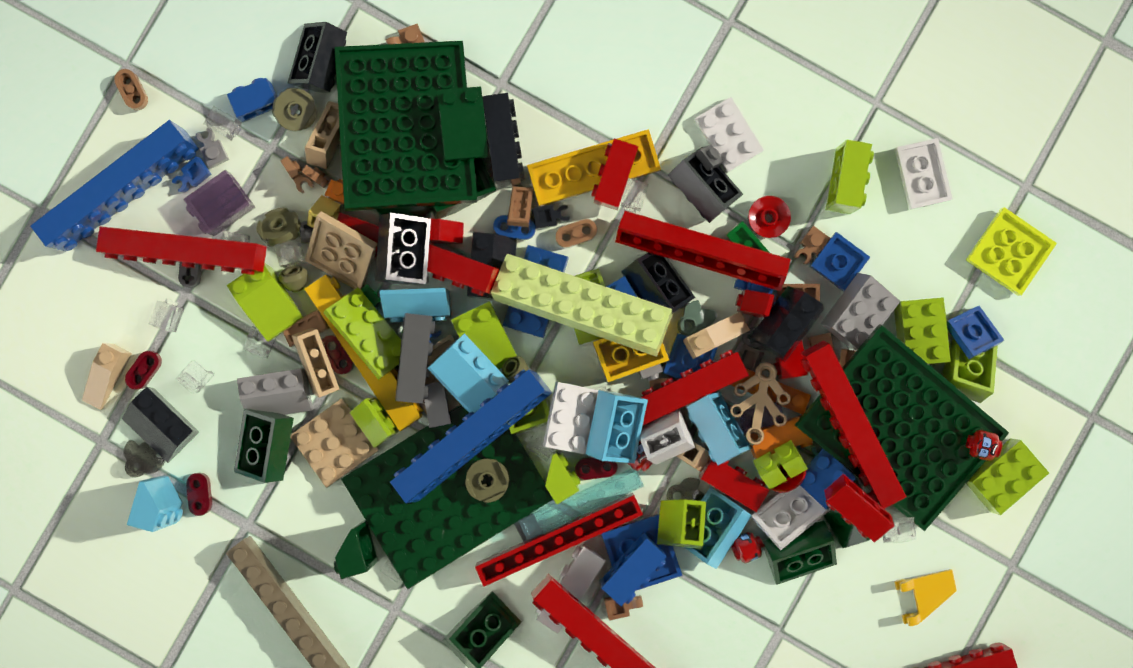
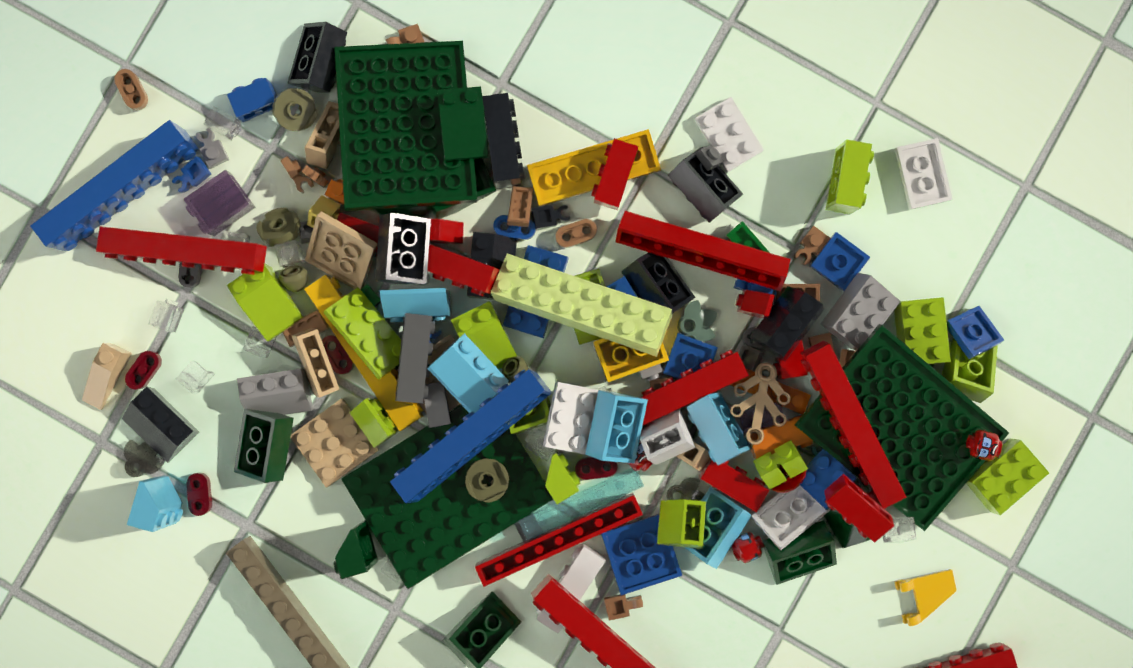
blue brick [600,532,666,606] -> none
clear brick [620,178,649,213] -> none
tan slope [683,312,750,359] -> none
red dish [748,196,791,238] -> none
neon yellow plate [966,207,1057,296] -> none

